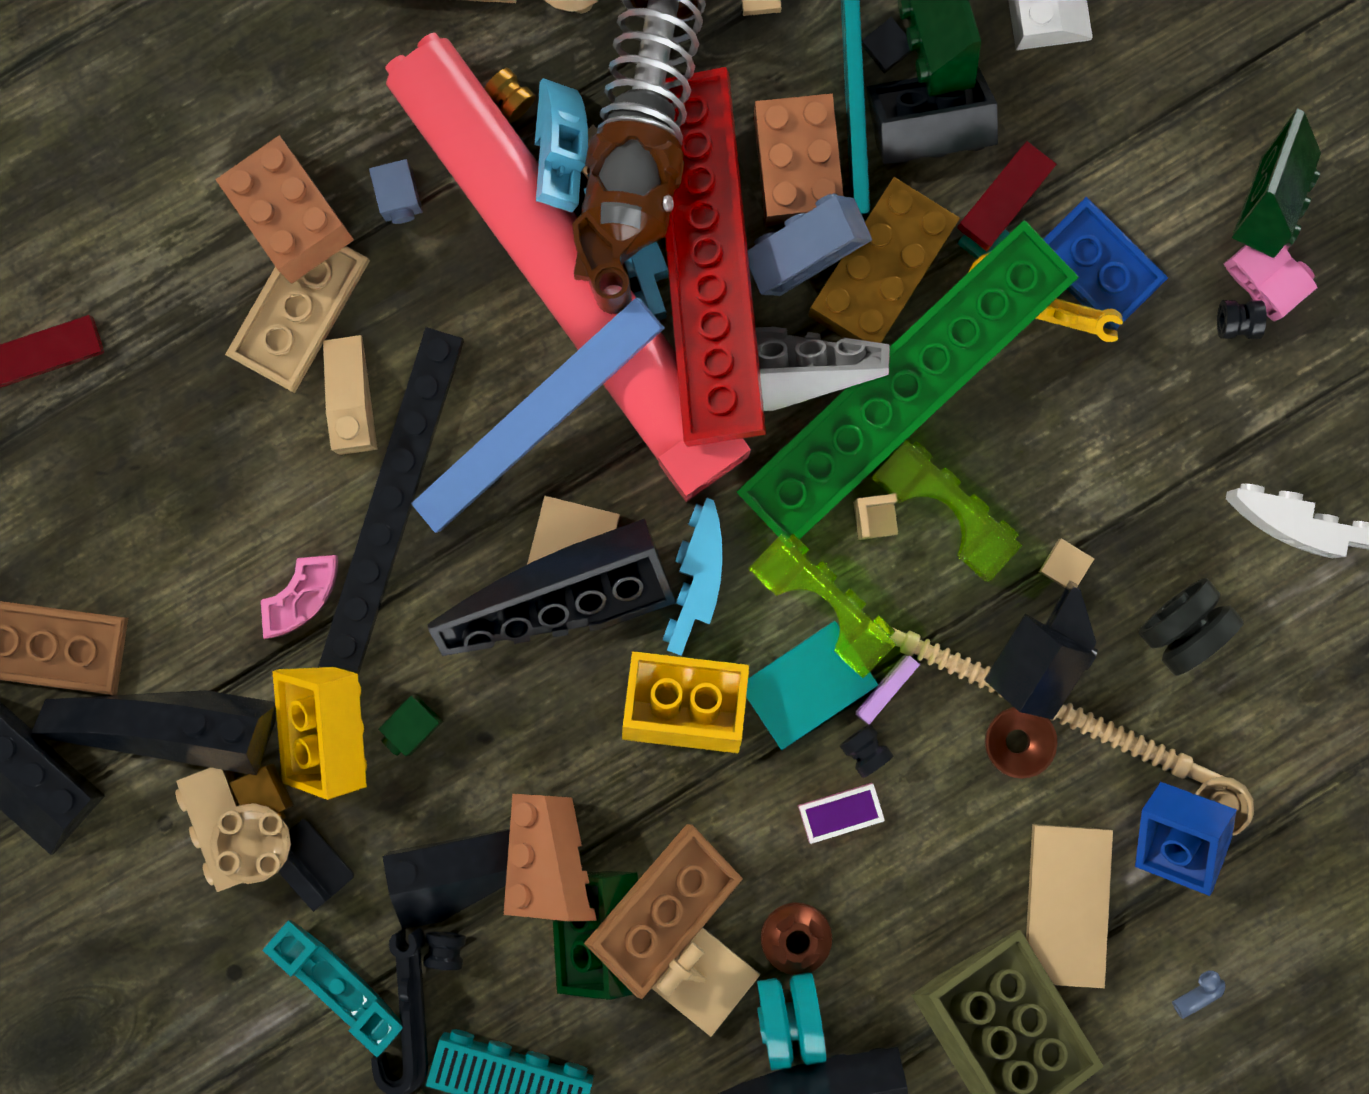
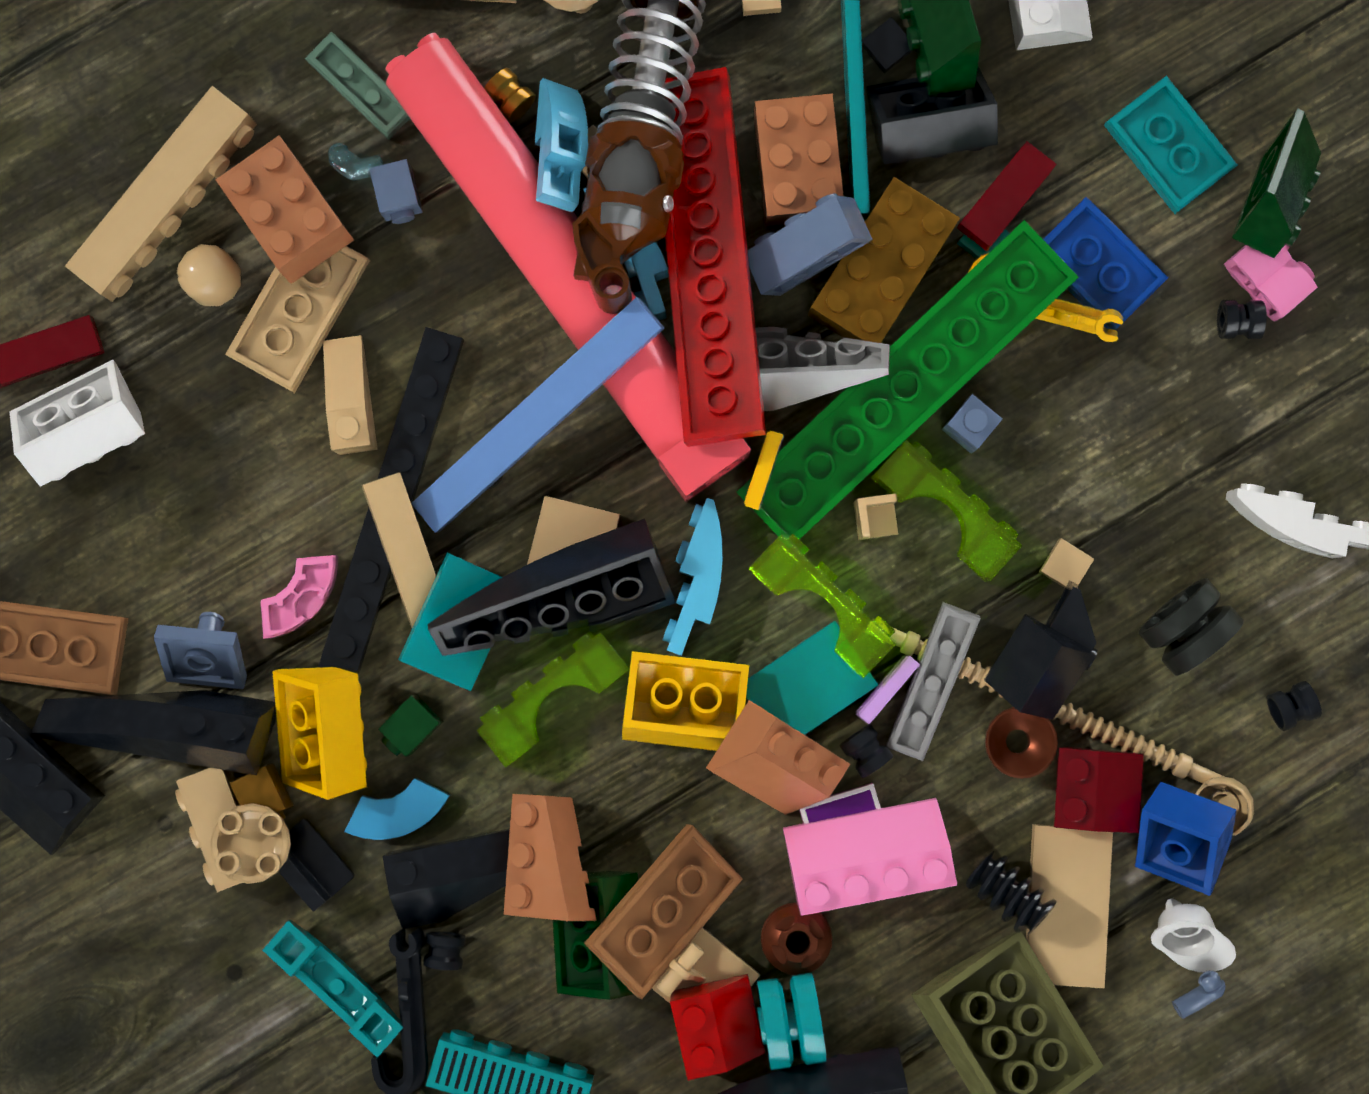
none -> white slope [9,360,145,487]
none -> tan brick [65,86,257,302]
none -> sand blue tile [154,612,247,689]
none -> tan hair [177,244,241,306]
none -> sand green tile [305,31,410,140]
none -> clear light blue arm [328,143,384,181]
none -> dark azure tile [344,778,451,840]
none -> tan tile [361,472,436,628]
none -> teal tile [398,552,502,691]
none -> clear neon green arch [476,631,630,768]
none -> red slope [670,974,765,1081]
none -> nougat slope [706,700,850,815]
none -> yellow tile [744,430,784,510]
none -> bright pink slope [783,798,957,916]
none -> light grey tile [886,602,981,761]
none -> sand blue brick [941,394,1003,454]
none -> black piece [966,851,1057,936]
none -> dark red slope [1054,747,1144,833]
none -> teal tile [1104,75,1238,214]
none -> white piece [1151,898,1236,972]
none -> black wheel [1266,681,1322,731]

